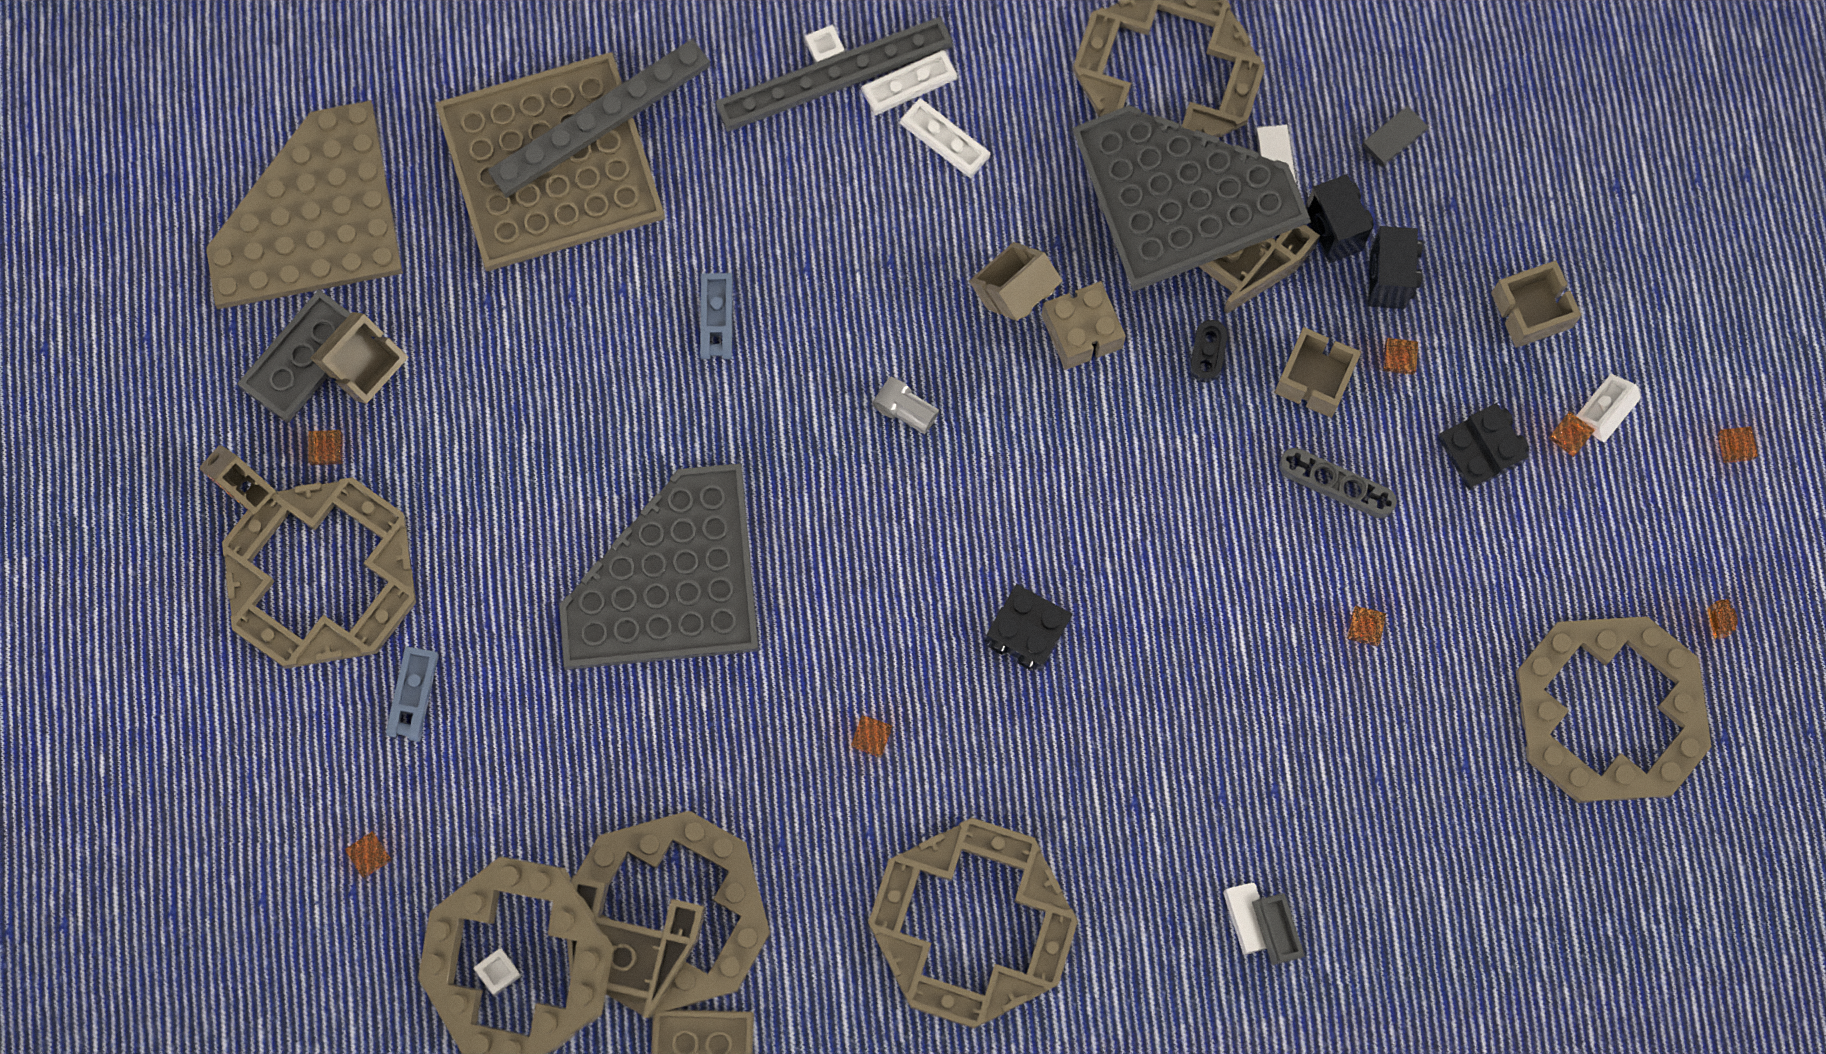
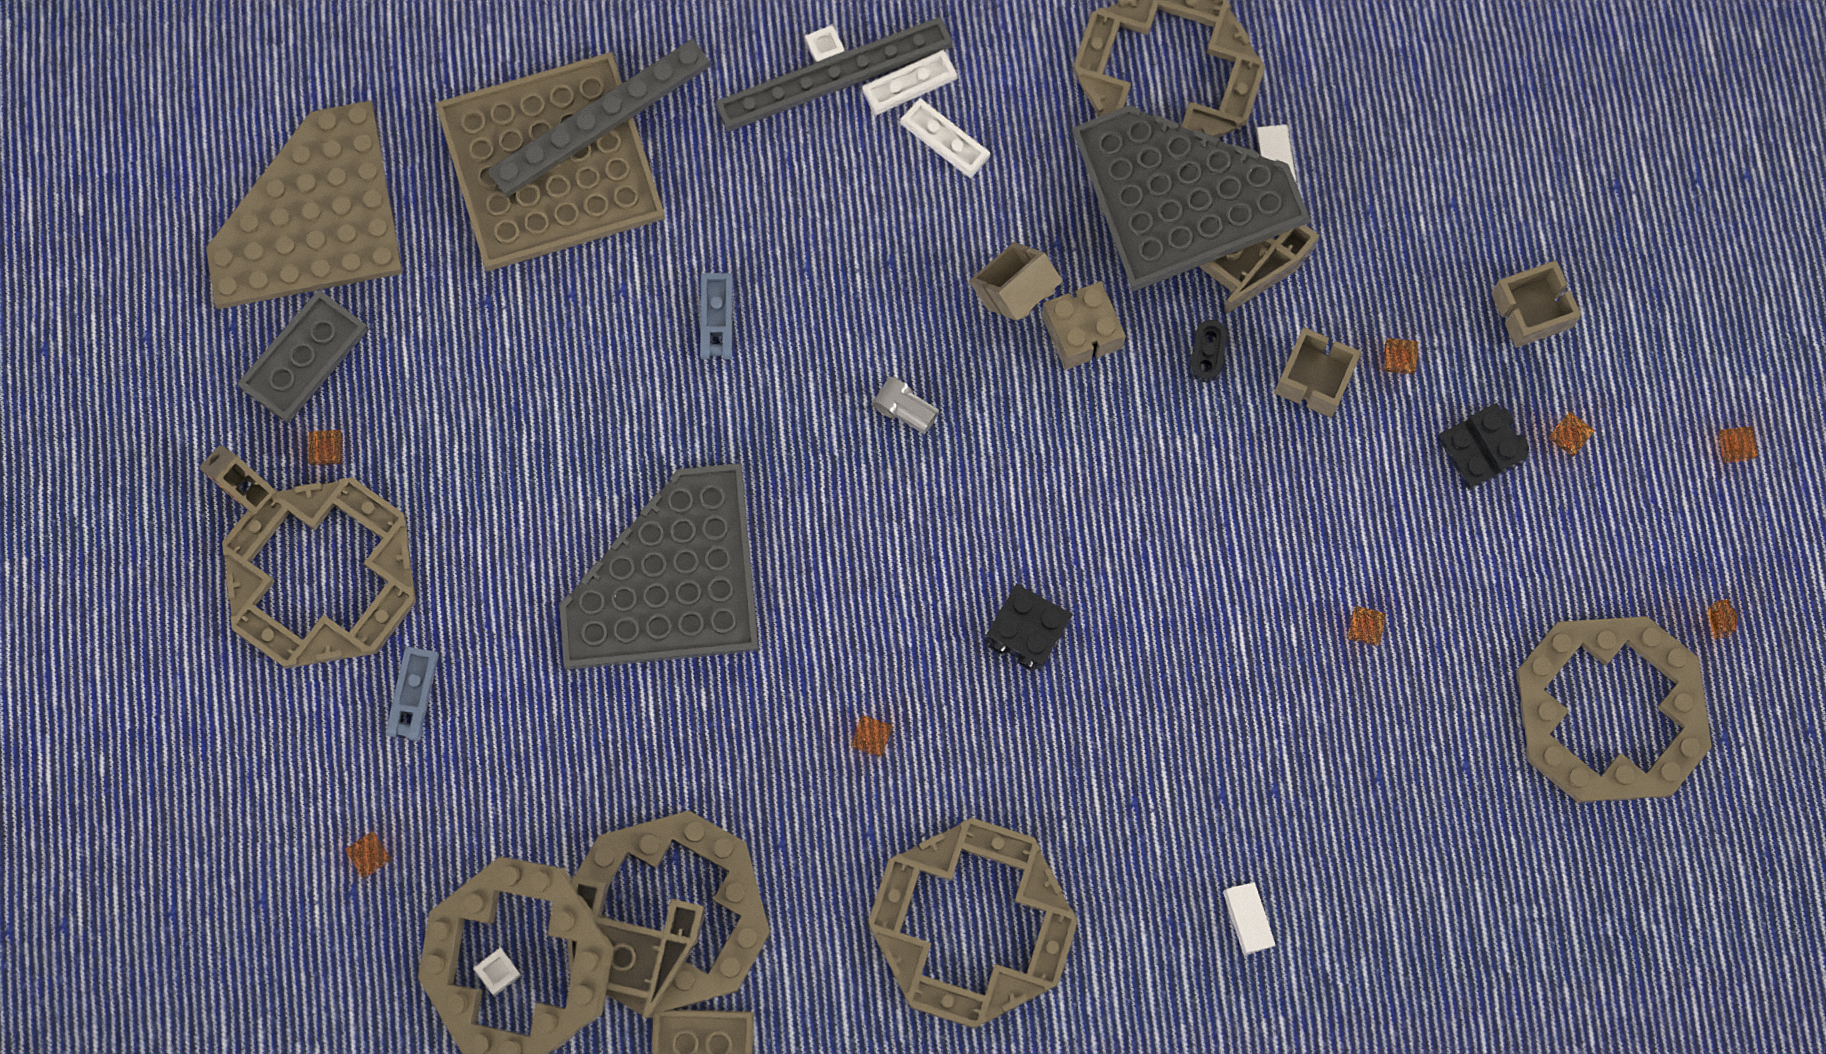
dark tan piece [310,312,409,404] -> none
dark grey tile [1252,893,1305,966] -> none
dark grey beam [1279,448,1397,519] -> none
black brick [1305,174,1374,263] -> none
dark grey tile [1362,106,1428,167] -> none
black brick [1368,226,1423,309] -> none
white slope [1574,374,1640,442] -> none

